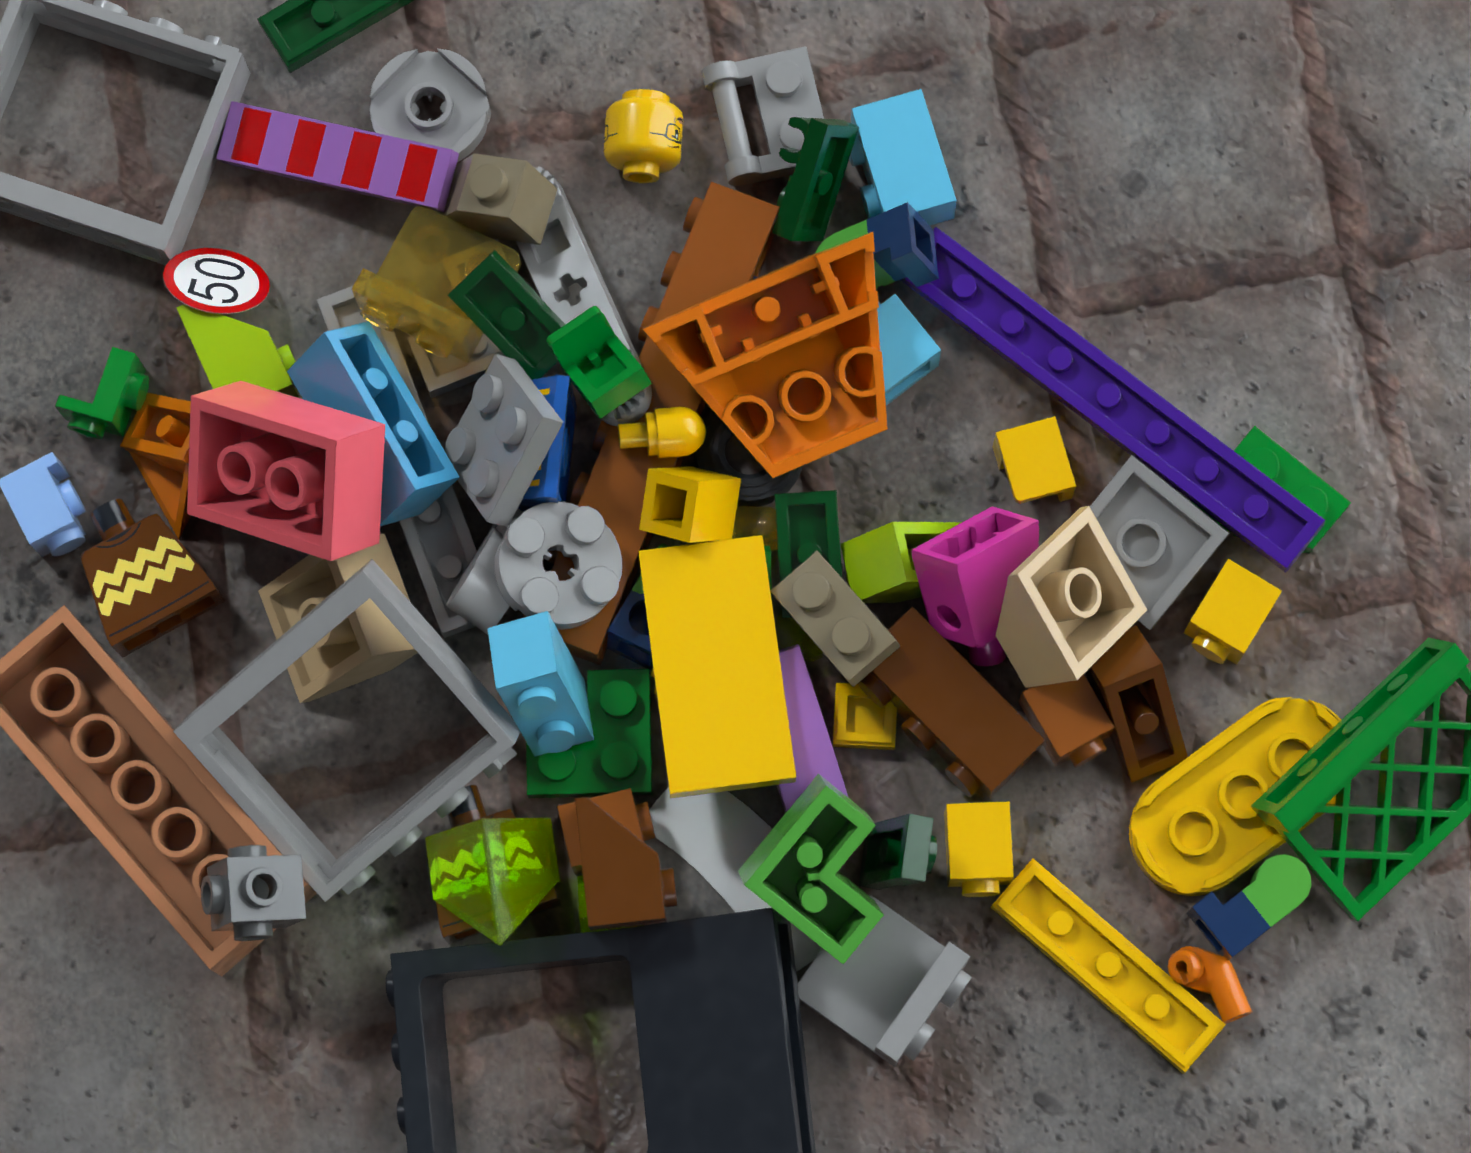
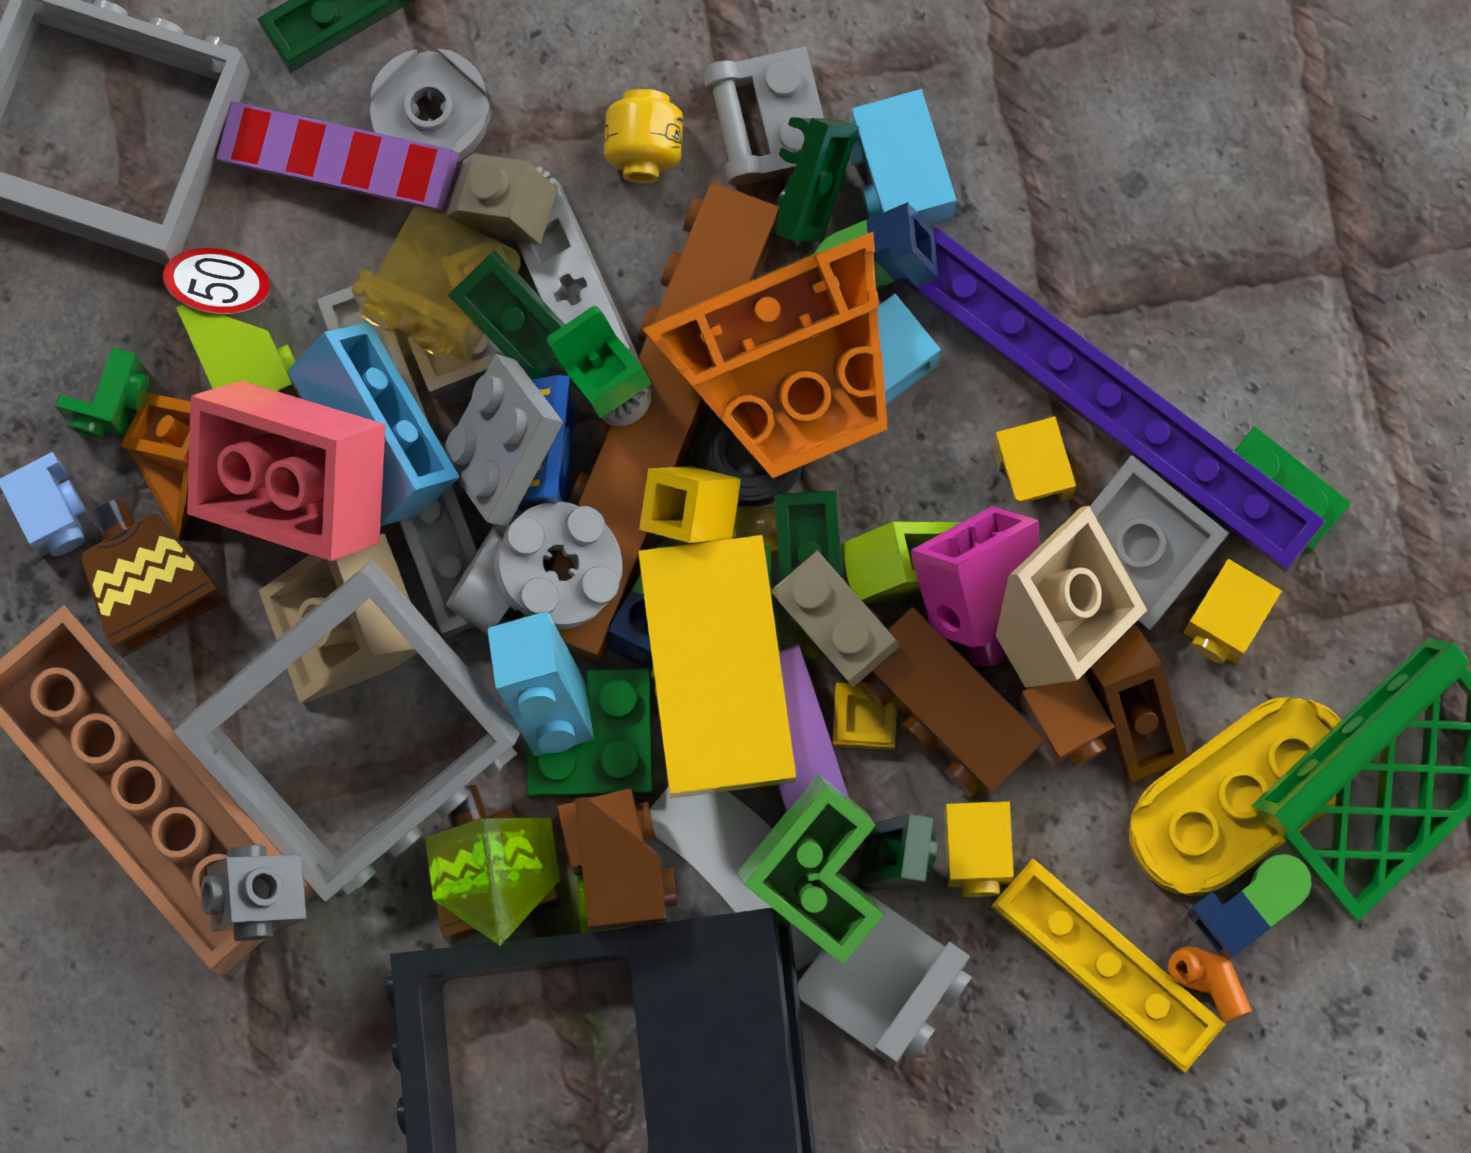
yellow cylinder [618,407,706,458] -> none

